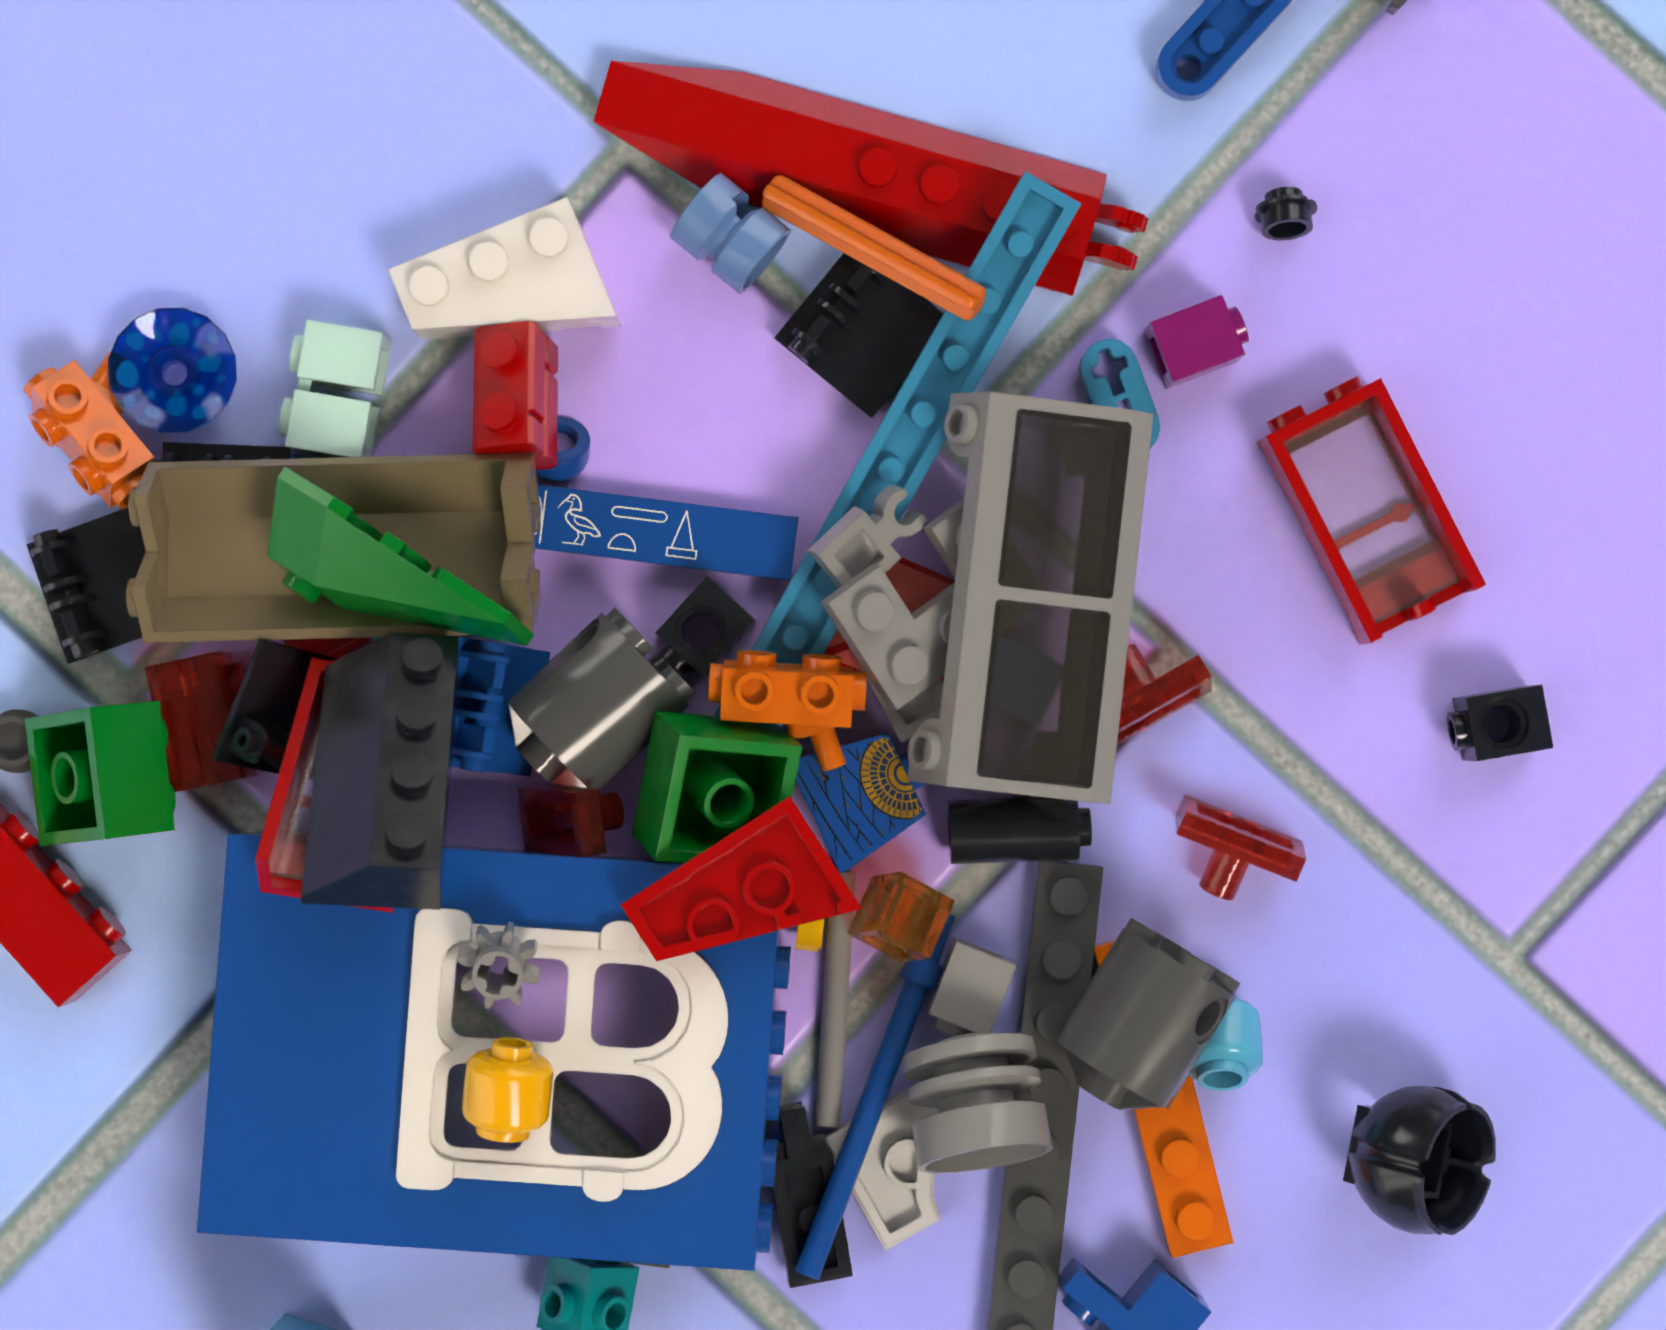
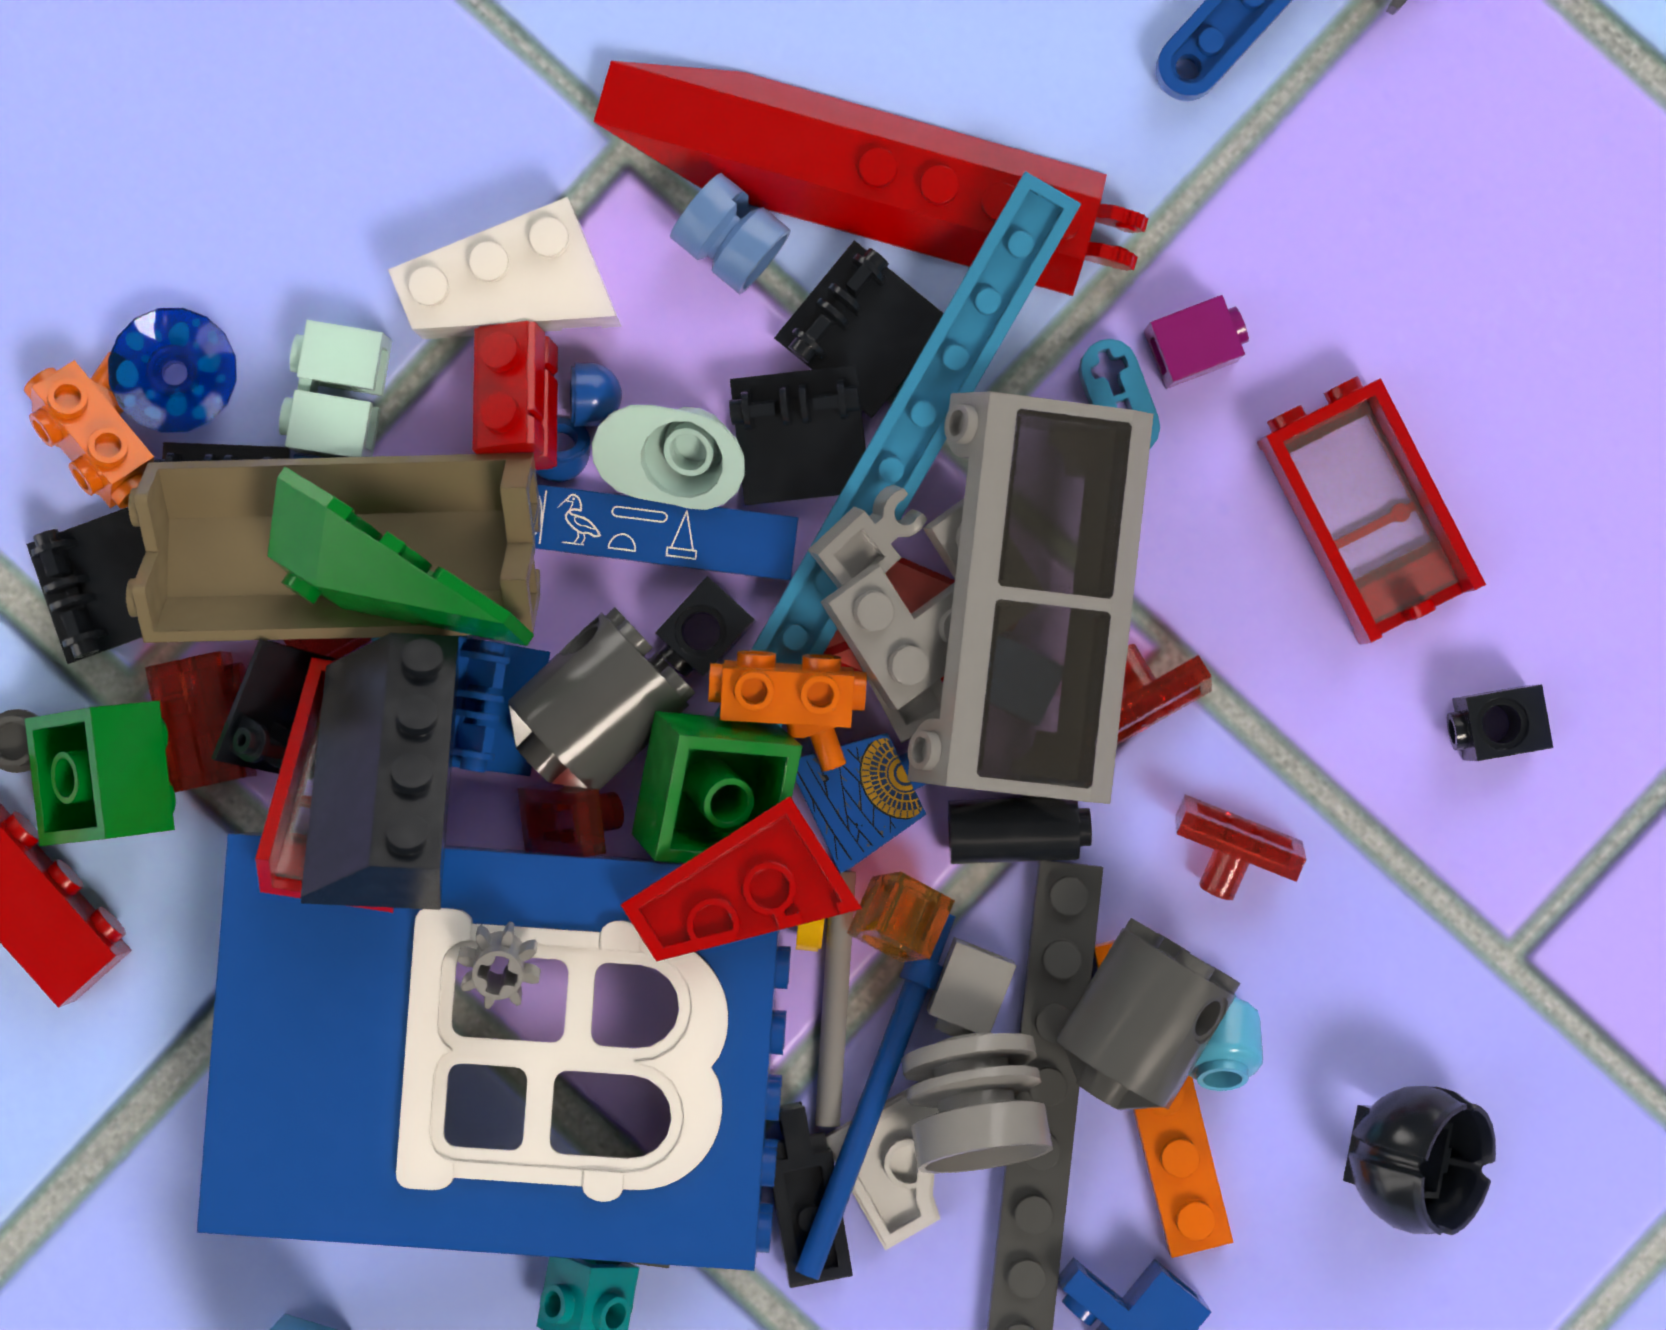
yellow head [461,1037,554,1143] -> none
orange axle [762,175,986,321] -> none
black plate [1254,187,1318,241] -> none
none -> blue piece [570,363,622,427]
none -> light aqua piece [592,405,745,510]
none -> black hinge [729,365,866,505]

